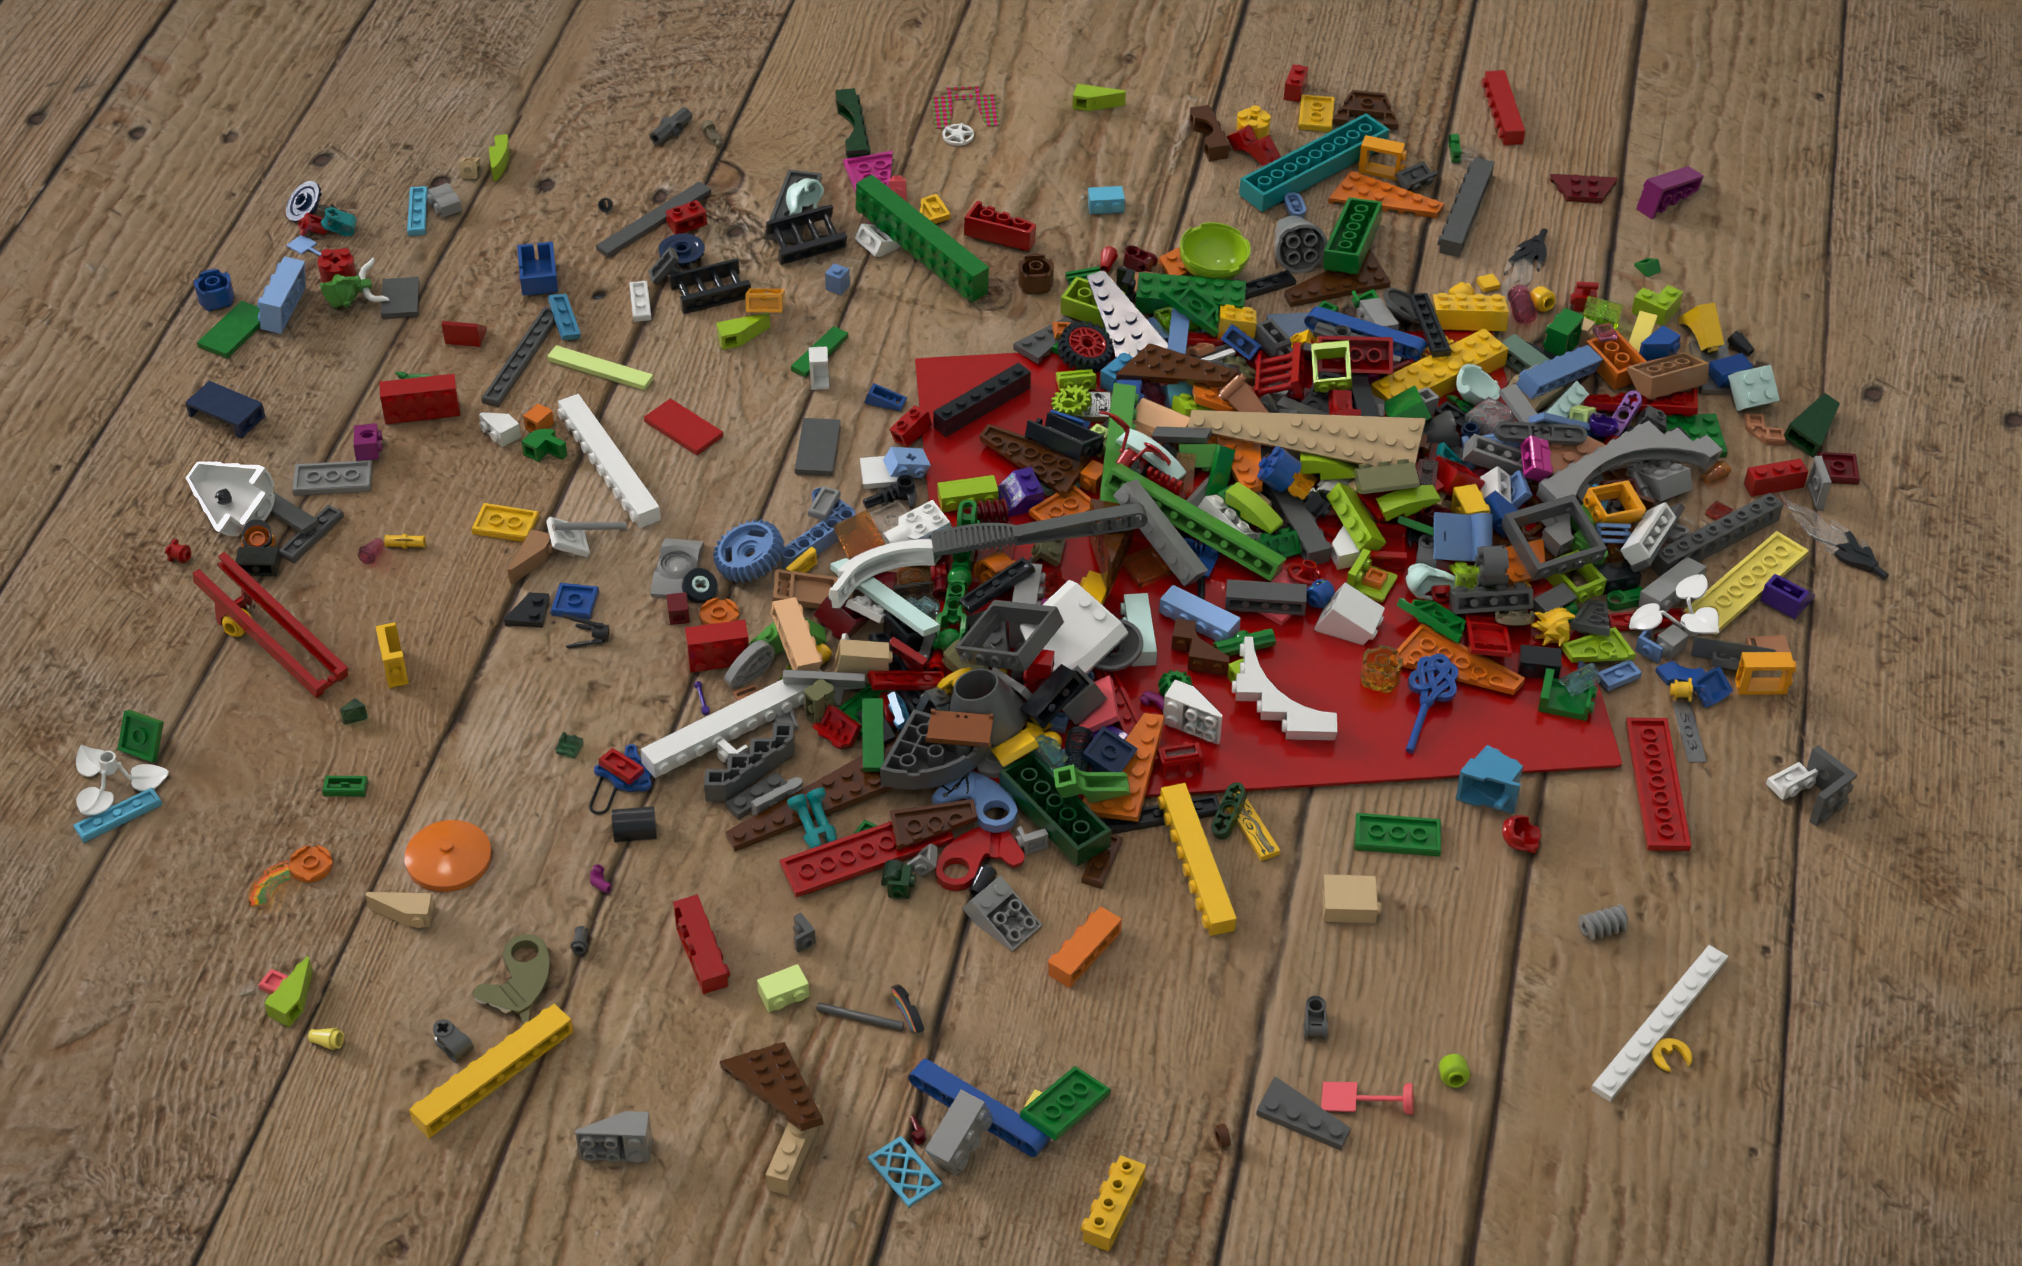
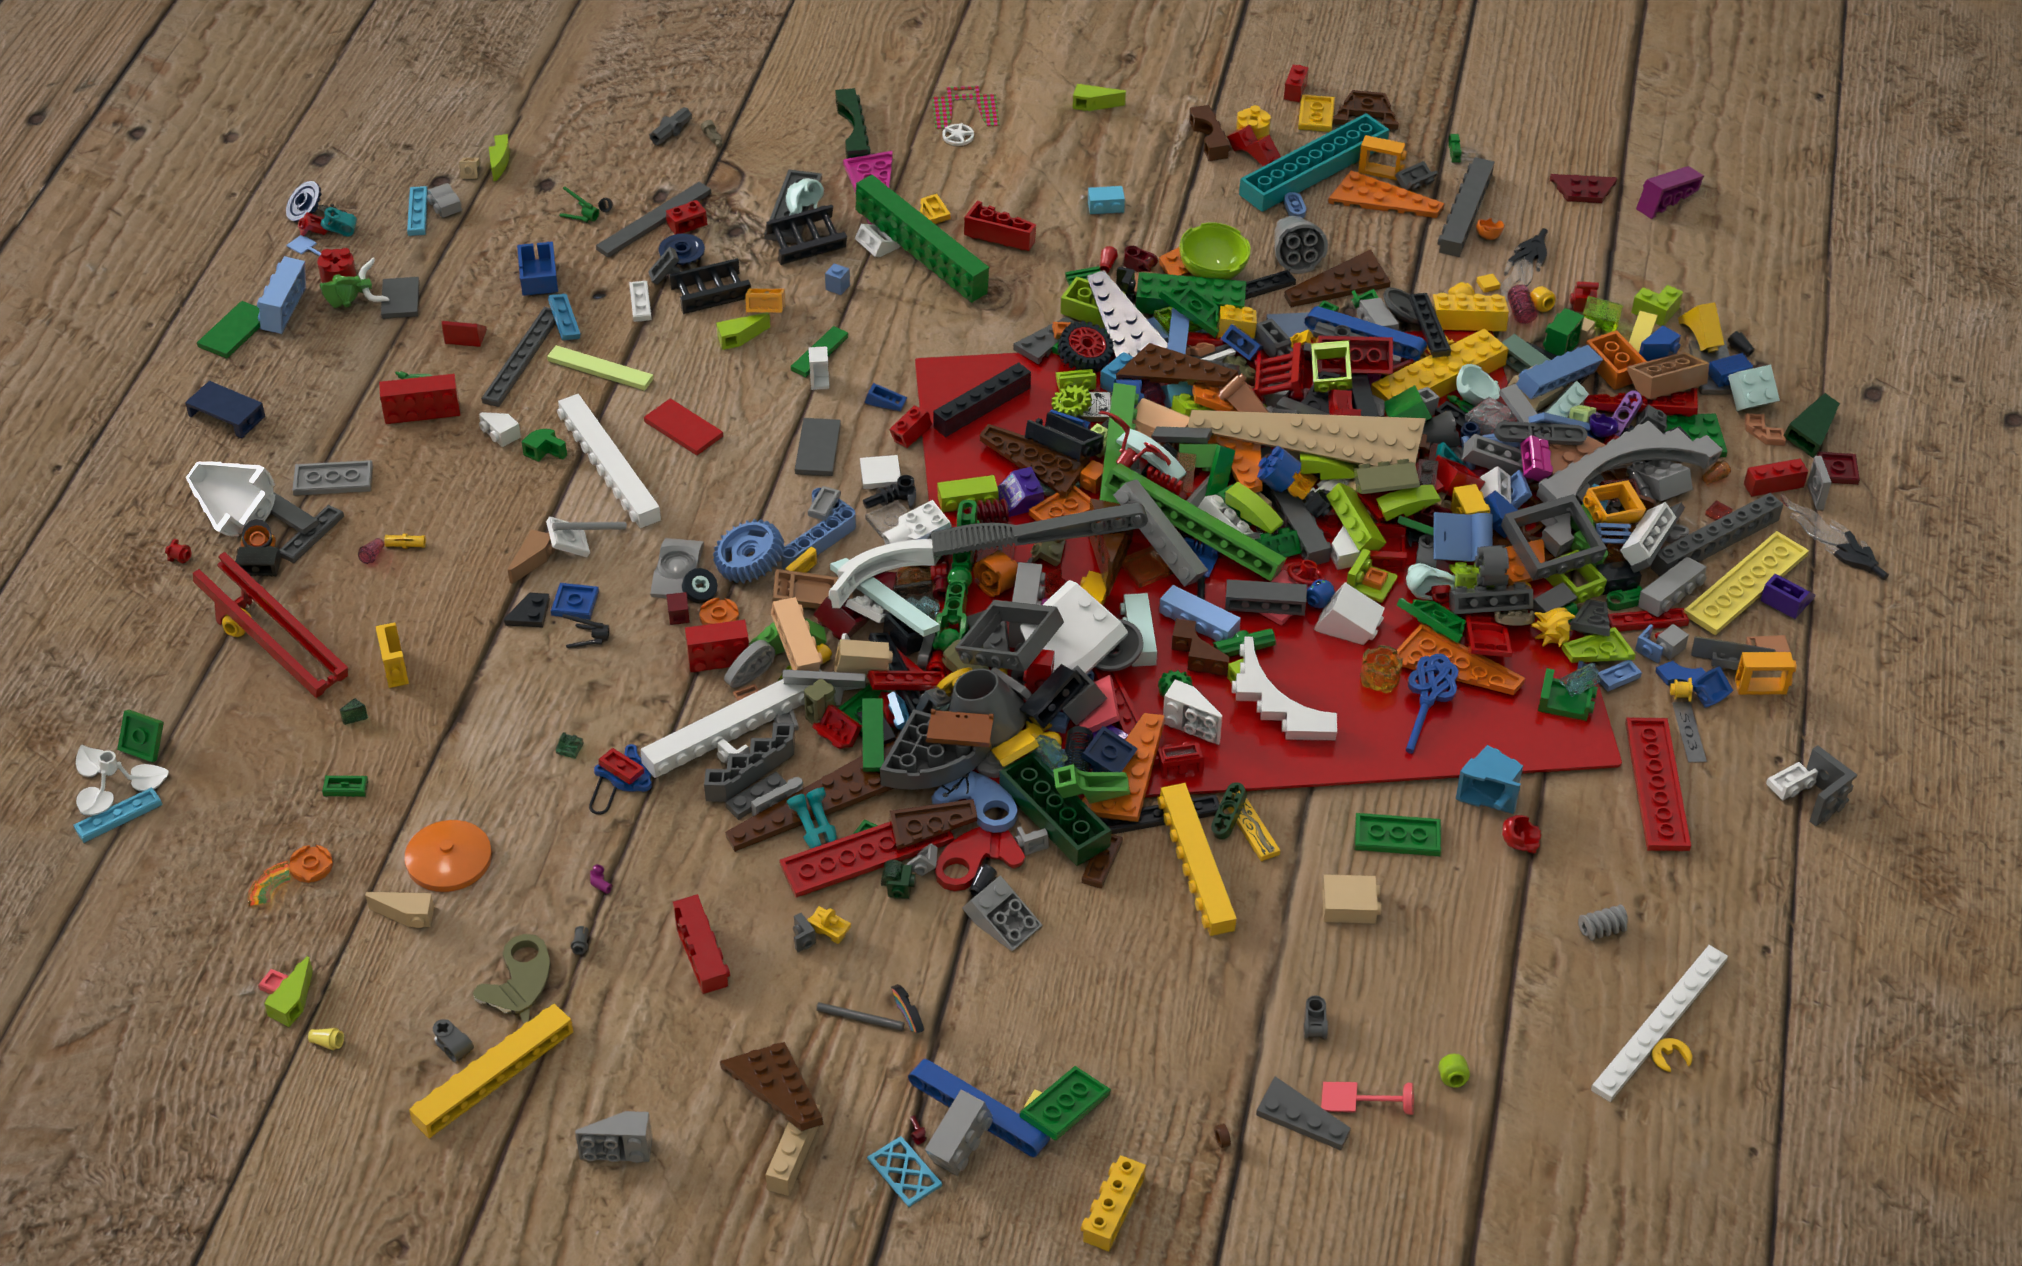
blue brick [194,269,234,311] -> none
black hinge [215,488,232,505] -> none
magenta brick [354,423,383,461] -> none
yellow tile [471,503,539,542] -> none
orange brick [523,403,554,432] -> none
black brick [611,806,657,842] -> none
dark purple hinge [694,681,710,715] -> none
yellowish green brick [757,964,810,1012] -> none
clear orange tile [833,510,885,559] -> none
light blue brick [883,447,931,478] -> none
coral bracket [889,175,907,201] -> none
red tile [889,637,927,671] -> none
black tile [958,557,1036,614] -> none
reddish brown brick [1018,254,1054,294] -> none
orange brick [1048,906,1122,988] -> none
magenta arm [1140,691,1164,712] -> none
dark grey bracket [1259,393,1277,413] -> none
green brick [1323,197,1383,274] -> none
red brick [1481,70,1525,145] -> none
black brick [1518,645,1562,679] -> none
clear pink tile [1593,323,1618,342] -> none
white plant [1629,574,1719,637] -> none
green slope [1634,258,1661,277] -> none
none -> green plant [559,186,600,223]
none -> yellow hips [807,906,851,944]
none -> orange hair [1476,218,1505,240]

